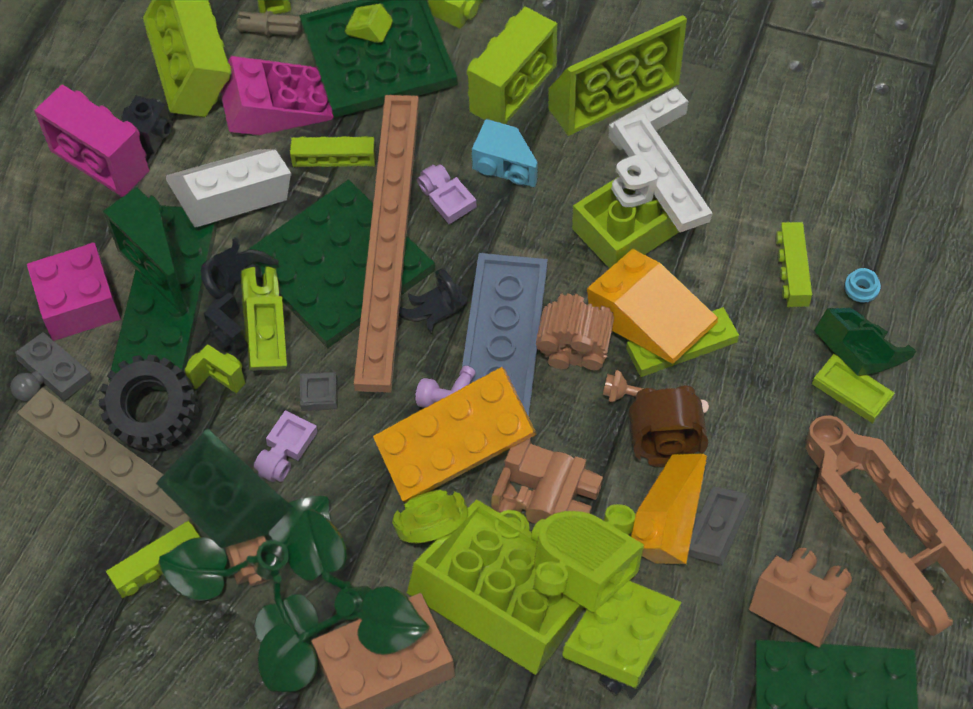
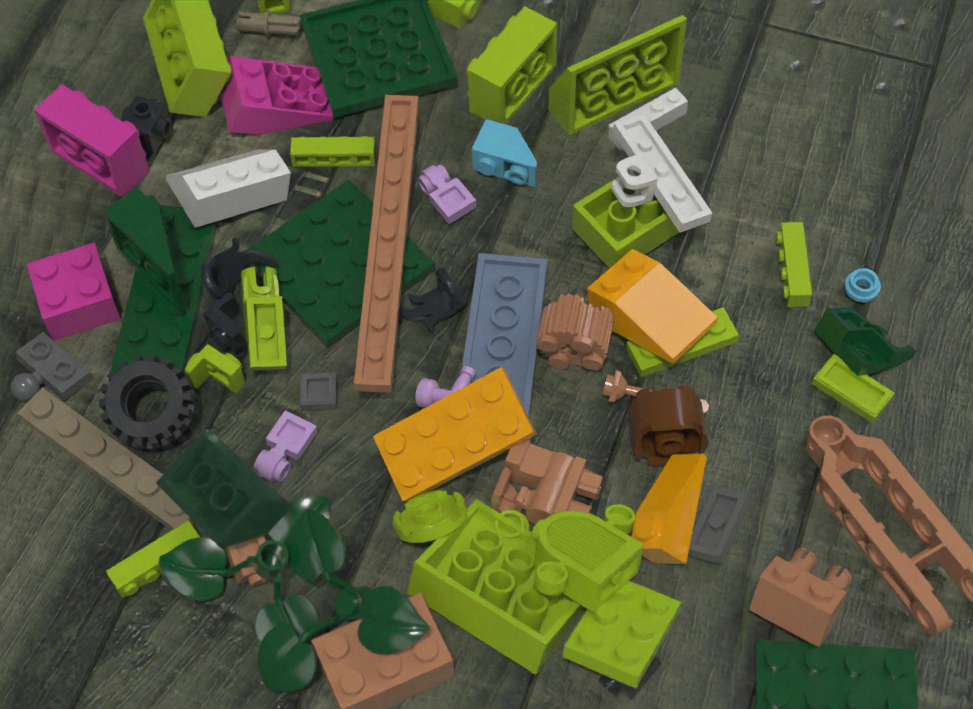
lime slope [345,4,392,42] -> none

